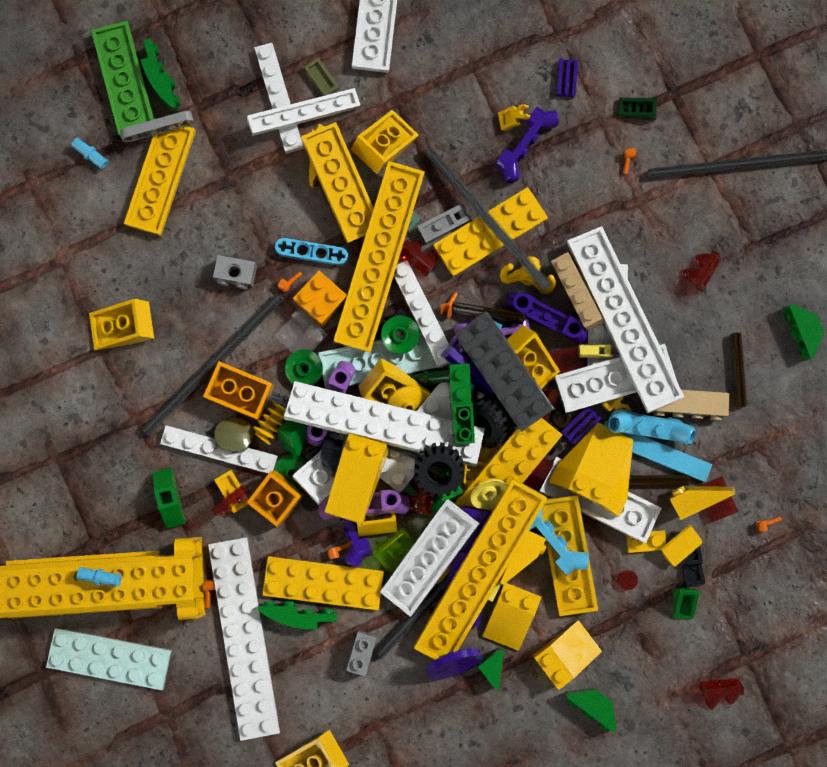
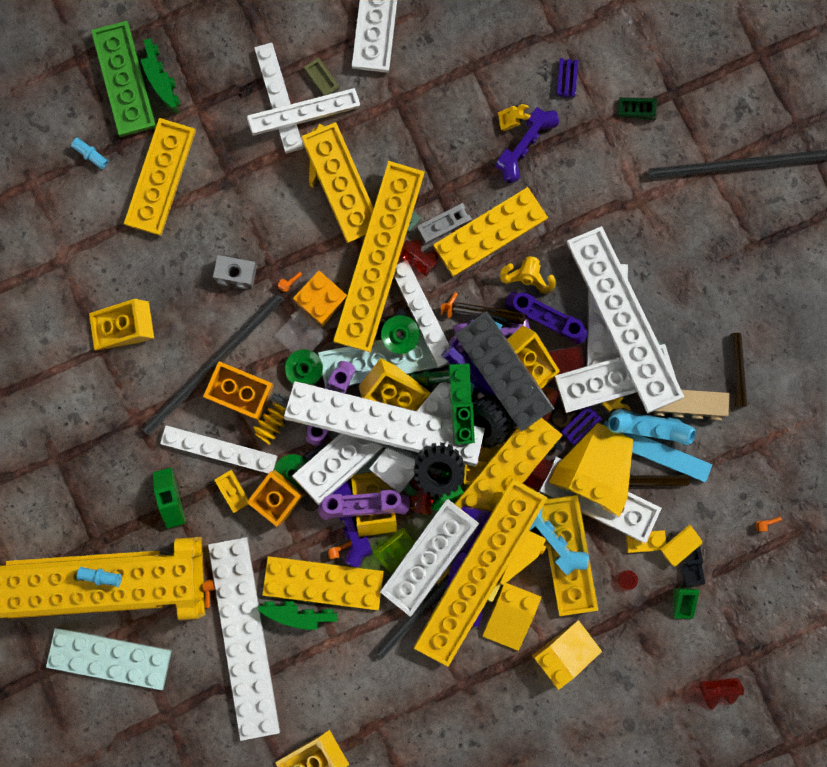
light grey beam [120,111,194,142] -> none
clear red plate [211,484,250,516] -> none
olive dish [214,417,253,452] -> none
medium azure beam [275,238,348,266] -> none
green slope [277,420,309,456] -> none
black slope [321,437,344,478] -> none
yellow slope [325,433,389,525] -> none
light grey brick [346,630,377,676] -> none
yellow slope [350,110,419,175] -> none
yellow dish [387,386,425,411] -> none
dark grey axle [423,144,552,291] -> none
dark purple piece [426,648,483,680] -> none
light yellow dish [470,479,507,510] -> none
green slope [477,648,504,690] -> none
tan brick [551,252,604,331] -> none
green slope [564,687,617,734] -> none
light yellow bar [578,344,614,358] -> none
orange hand [623,148,636,174] -> none
yellow slope [670,486,735,520] -> none
clear red tile [683,250,721,292] -> none
clear red plate [699,476,739,522] -> none
green slope [783,304,825,361] -> none

